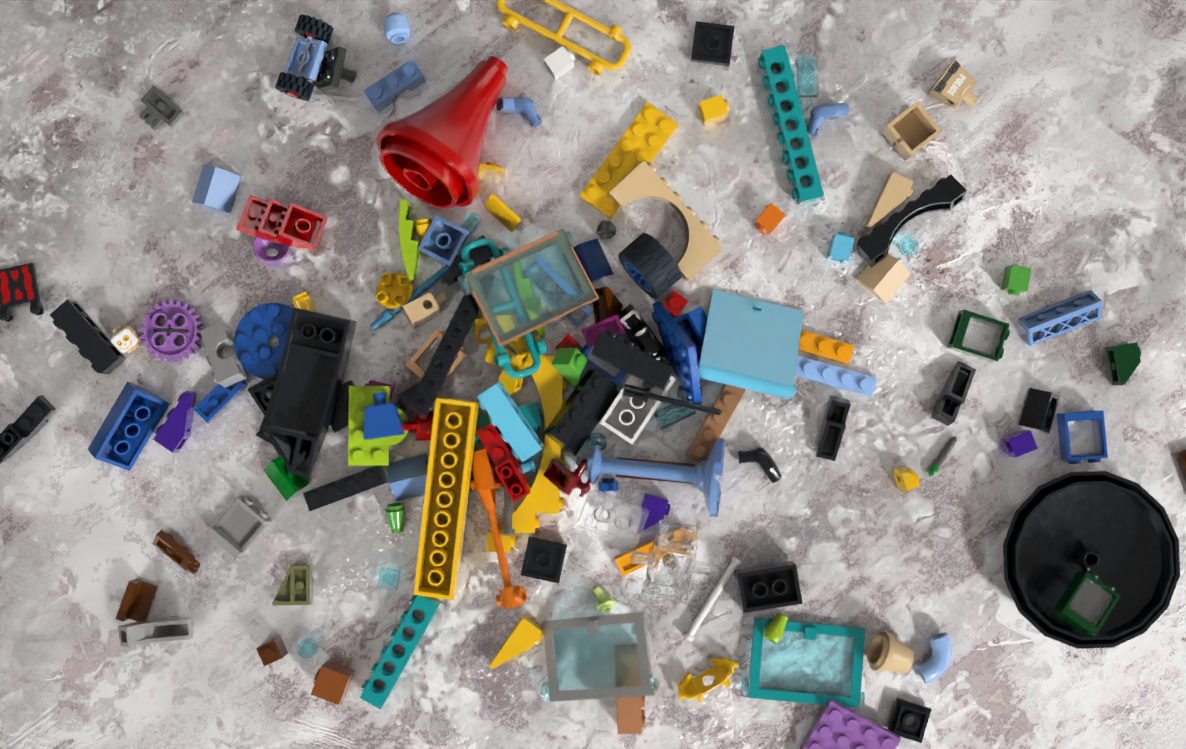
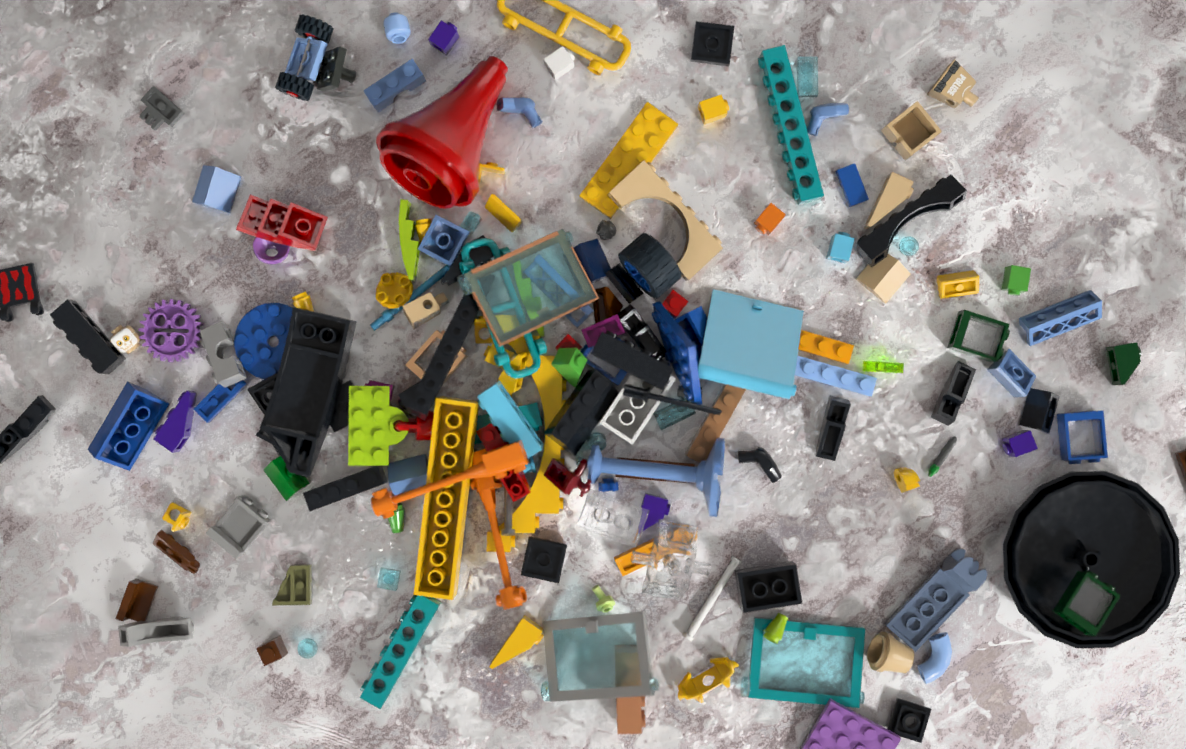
dark orange head [311,660,355,705] -> none
blue torso [364,392,405,440] -> none
none -> yellow bracket [162,502,192,532]
none -> orange bar [371,440,529,519]
none -> dark purple brick [428,20,459,56]
none -> black tile [605,263,643,304]
none -> blue tile [835,163,869,207]
none -> clear neon green piece [862,361,904,374]
none -> sand blue hinge [885,548,987,652]
none -> yellow slope [937,270,979,299]
none -> medium blue slope [987,349,1036,397]

